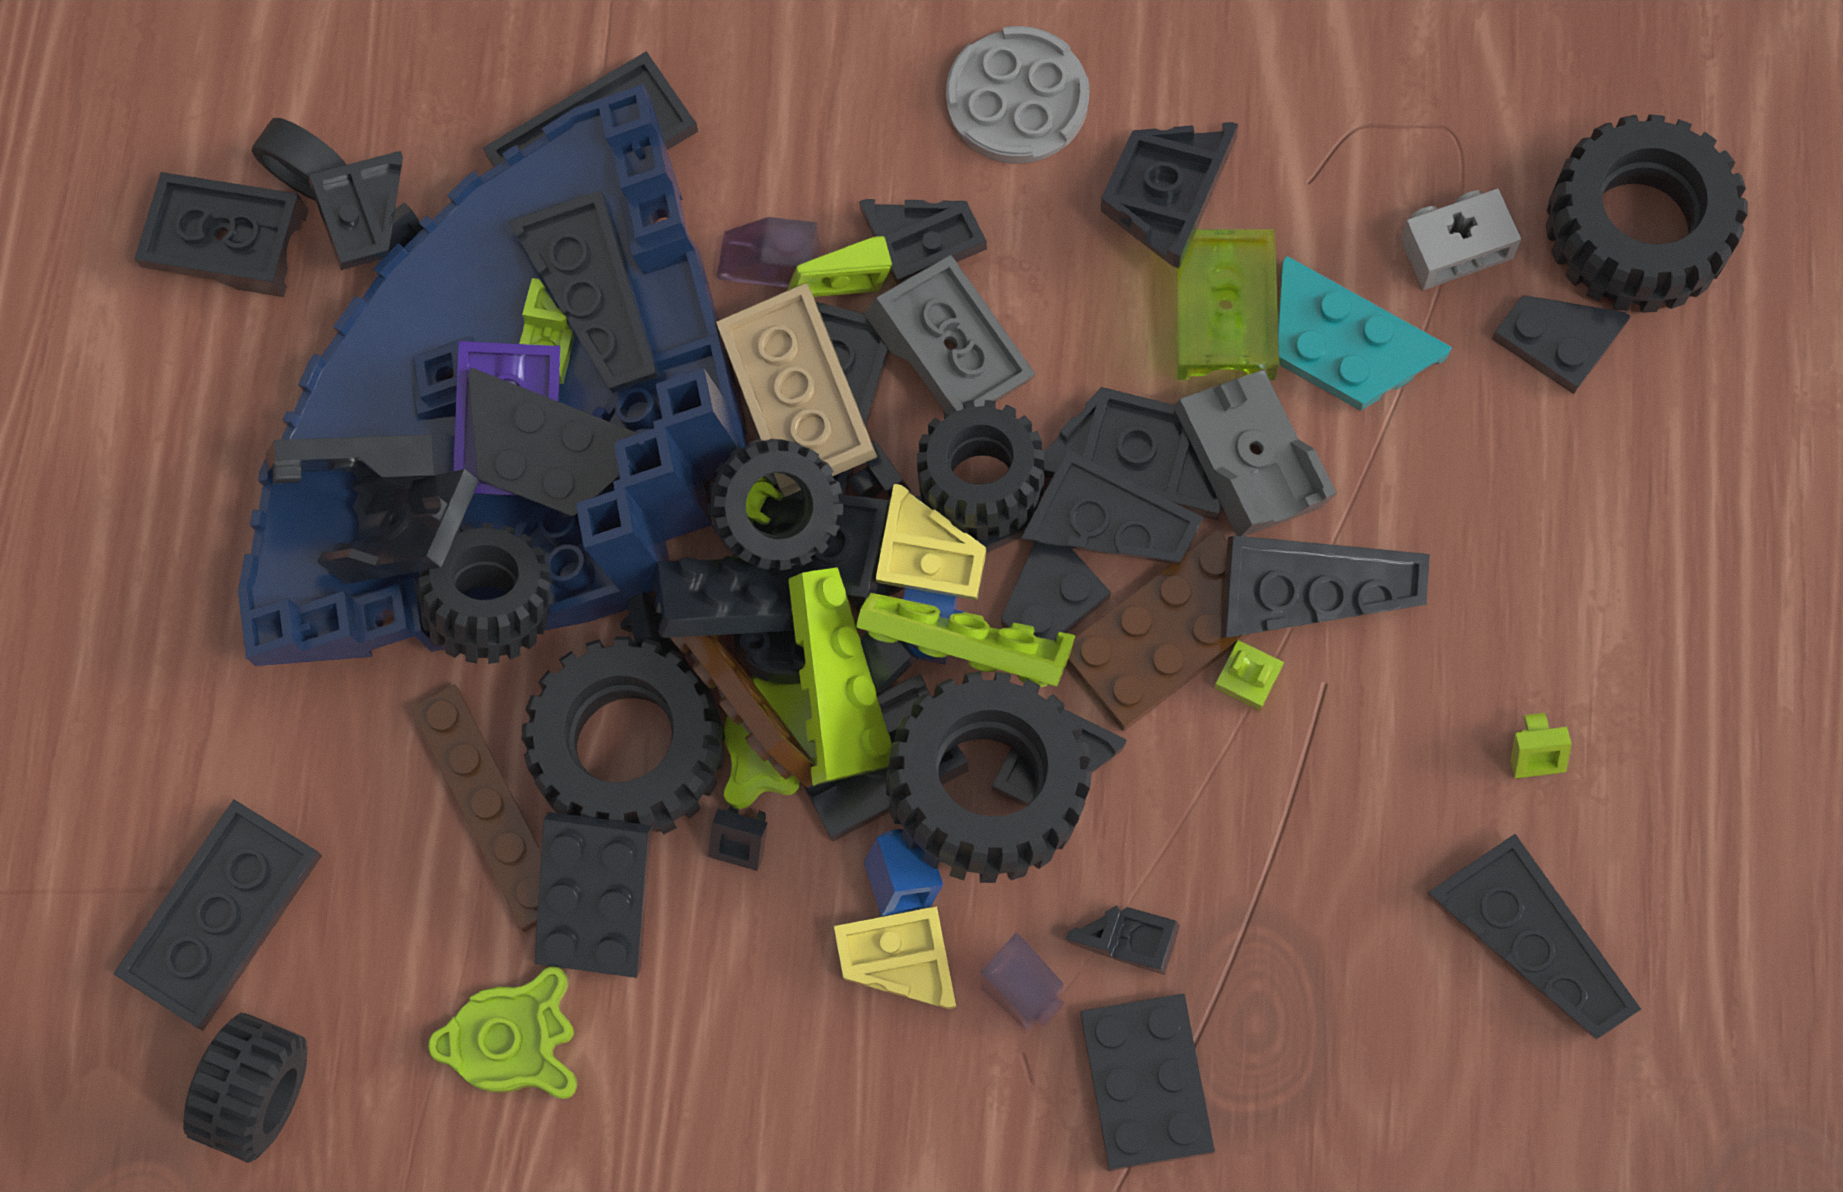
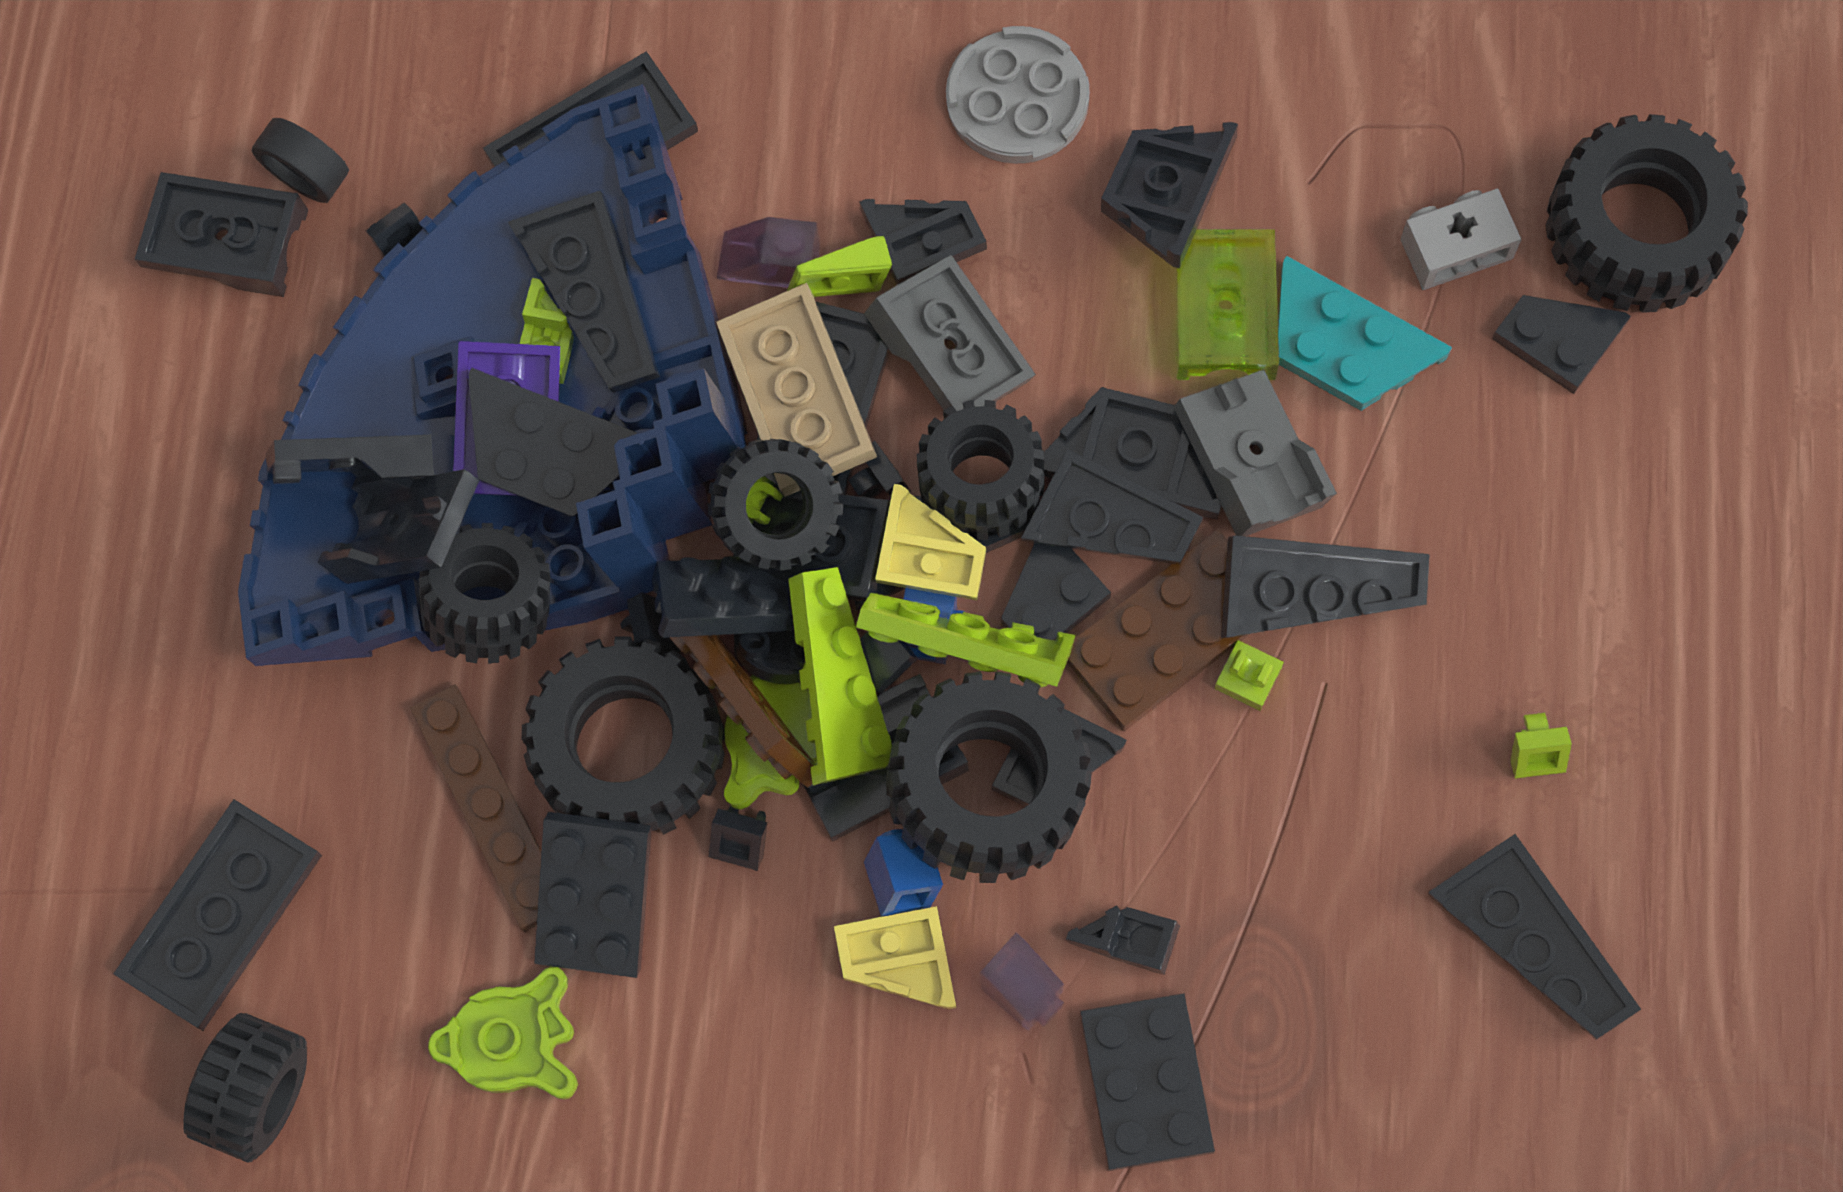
black wing [309,151,403,270] -> none

